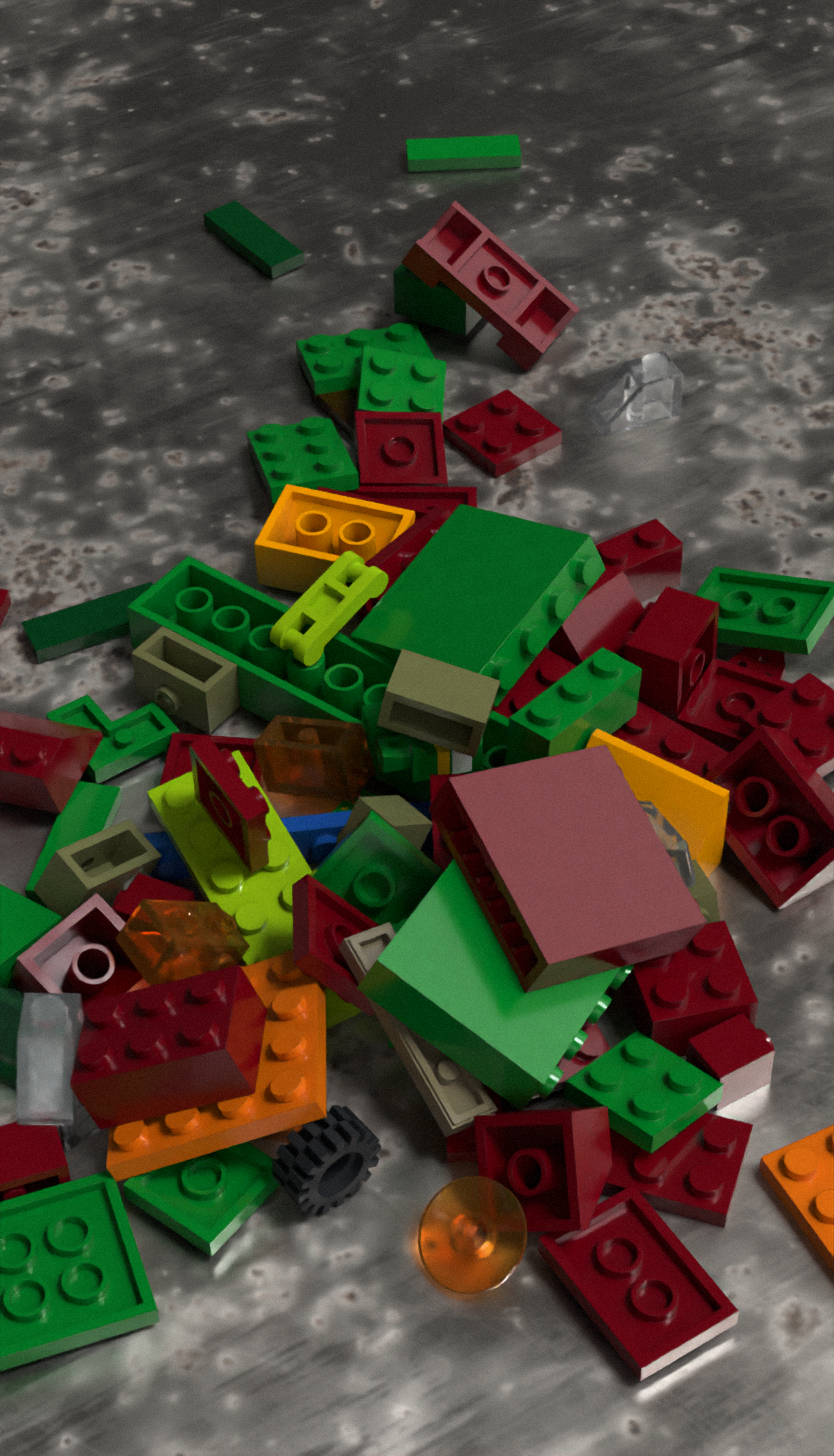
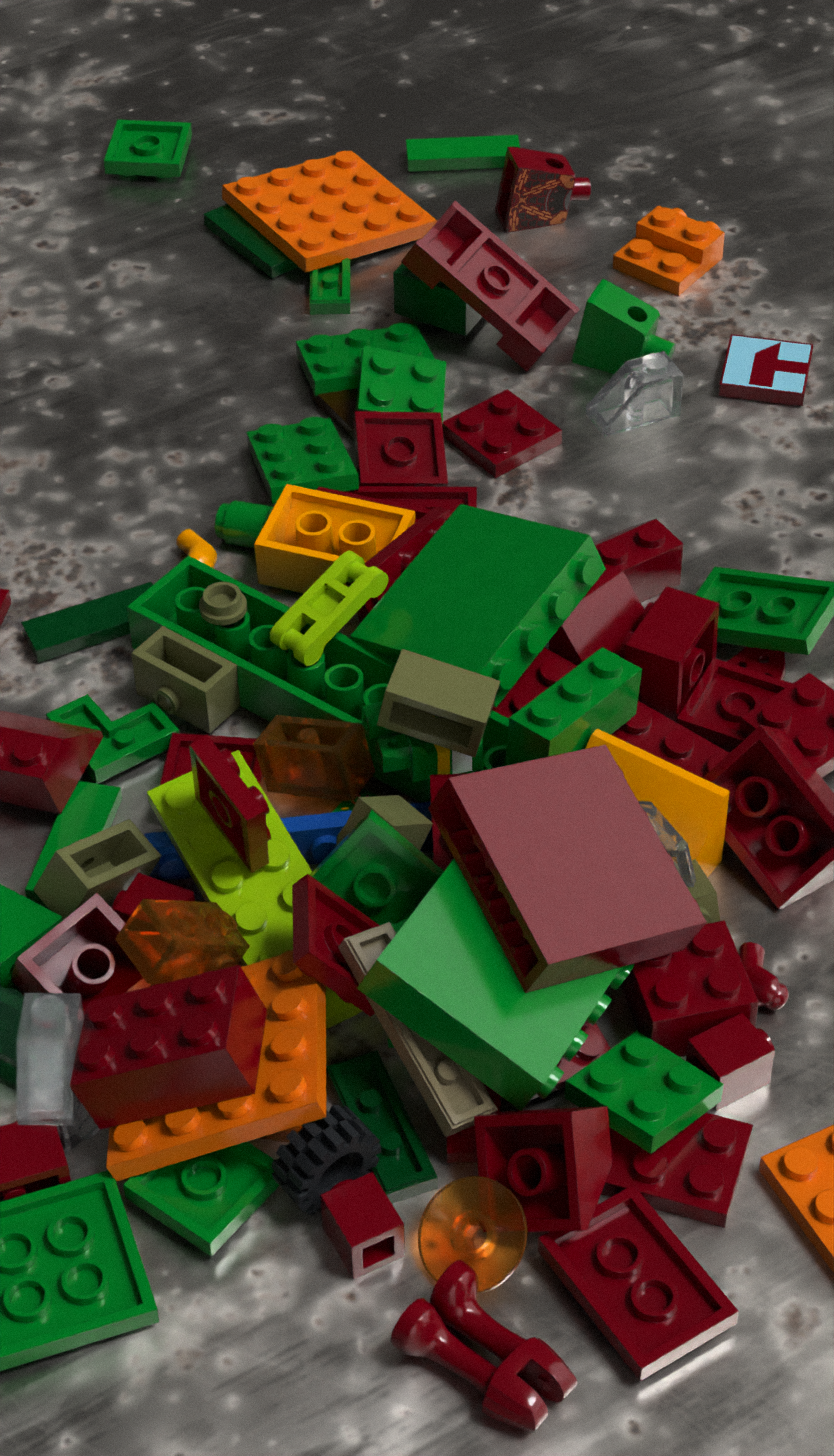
none -> green plate [104,119,192,179]
none -> light orange arm [176,529,217,568]
none -> olive plate [199,582,247,626]
none -> green brick [215,500,274,549]
none -> orange plate [222,150,438,273]
none -> green tile [310,258,351,315]
none -> dark red brick [320,1172,405,1280]
none -> dark green tile [326,1050,438,1204]
none -> dark red piece [390,1259,578,1433]
none -> dark red torso [495,147,591,232]
none -> green torso [571,279,676,378]
none -> orange plate [613,205,725,296]
none -> tile [719,334,814,406]
none -> dark red arm [738,942,789,1011]

